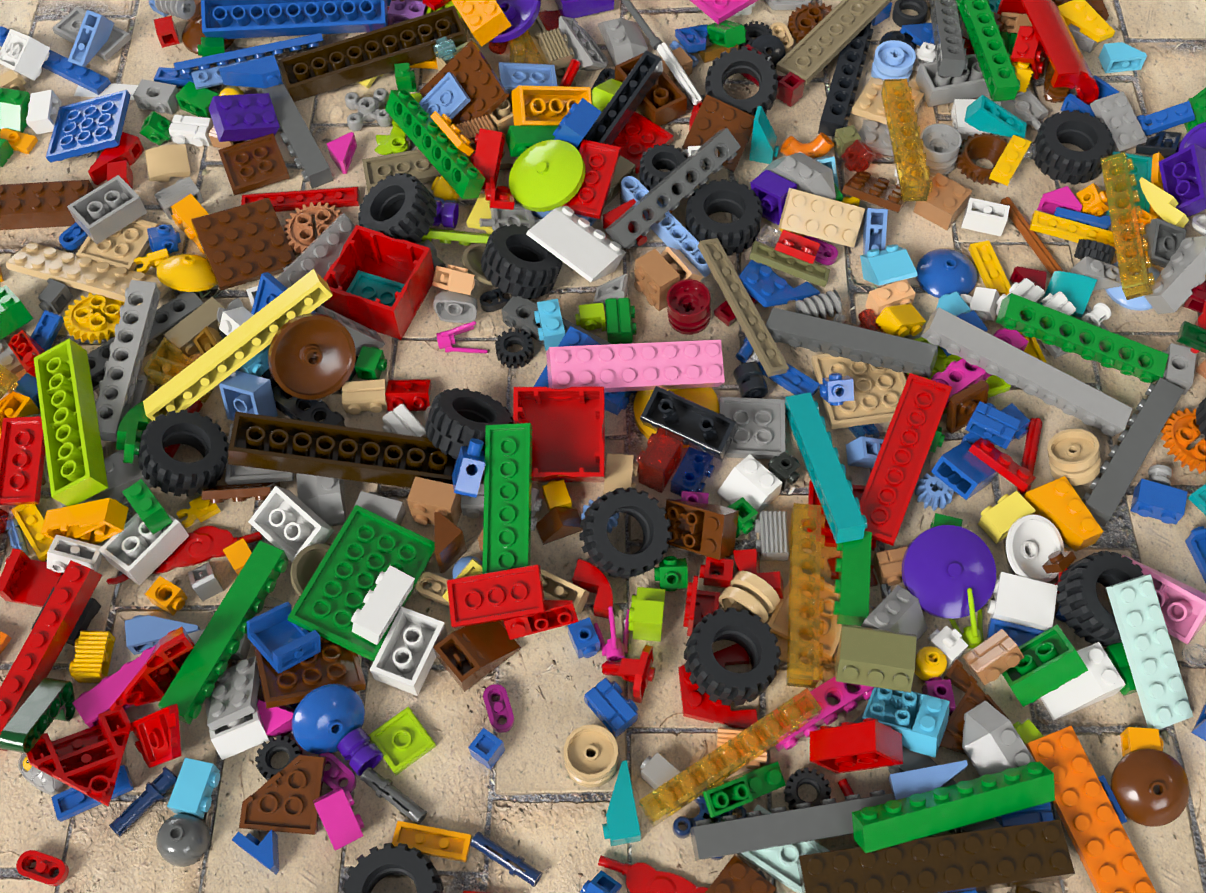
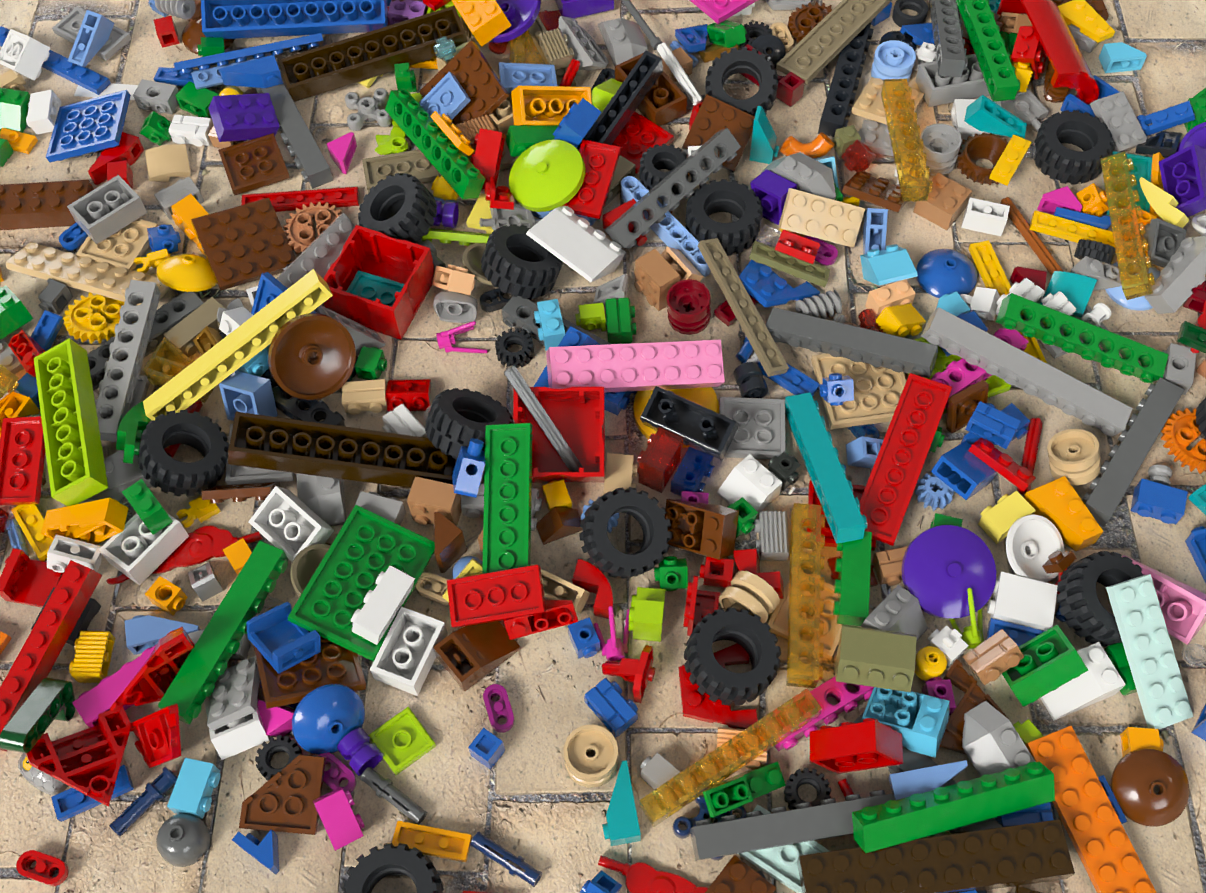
none -> axle [504,365,583,472]

